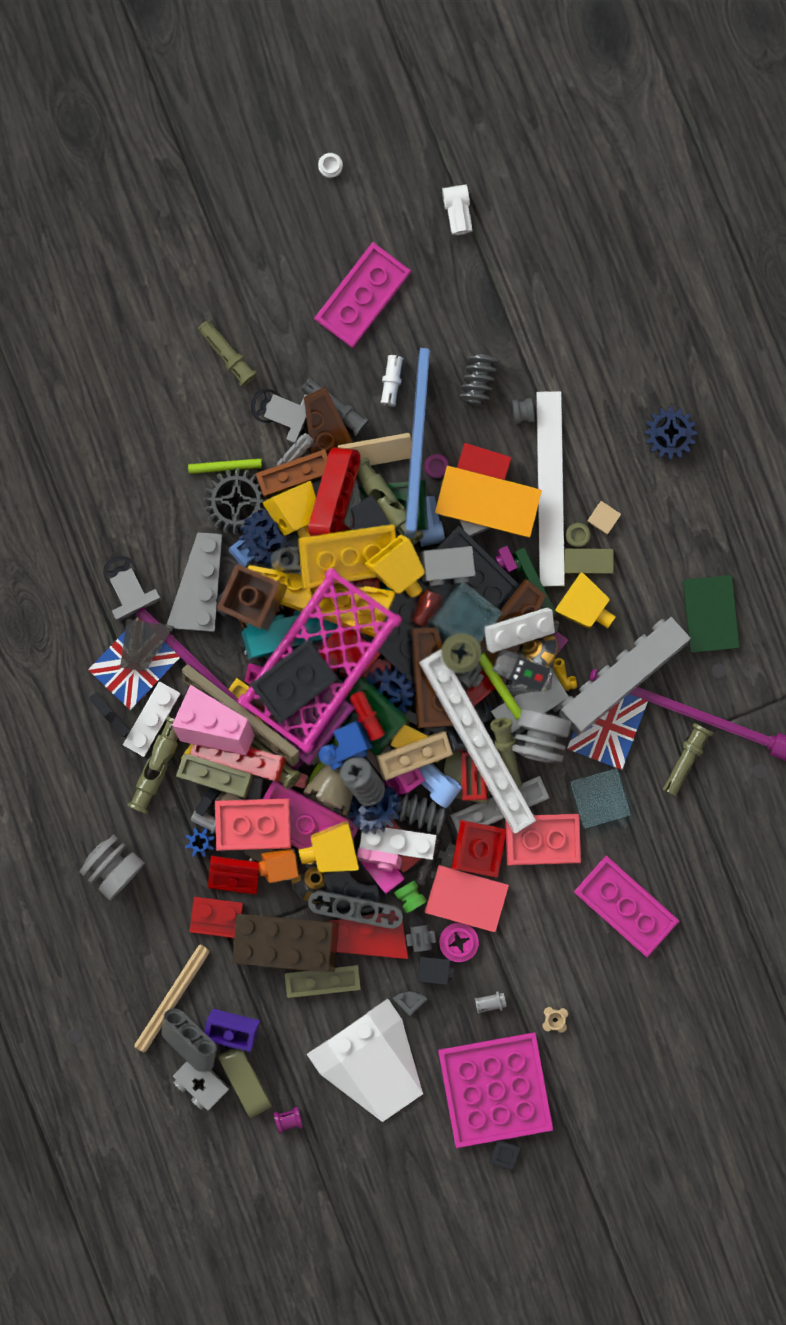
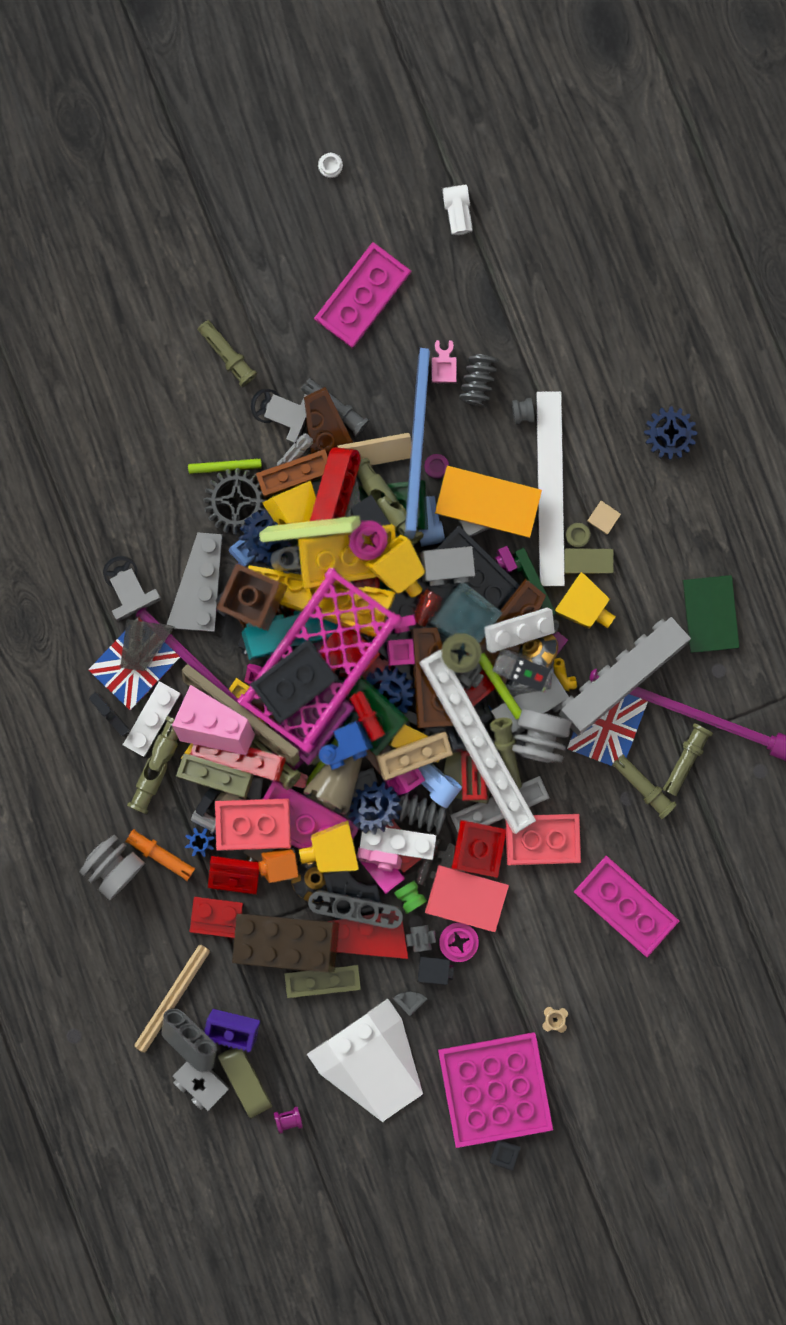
dark grey piece [340,757,385,806] -> none
white pin [380,355,403,406] -> none
red brick [457,443,511,480] -> none
light grey pin [475,991,507,1014] -> none
clear light blue tile [570,768,631,829] -> none
none -> orange pin [125,829,195,881]
none -> yellowish green tile [259,516,361,542]
none -> dark pink gear [349,520,387,560]
none -> dark pink plate [386,615,416,634]
none -> dark pink plate [387,639,415,666]
none -> bright pink plate [432,341,456,383]
none -> olive pin [612,754,677,819]

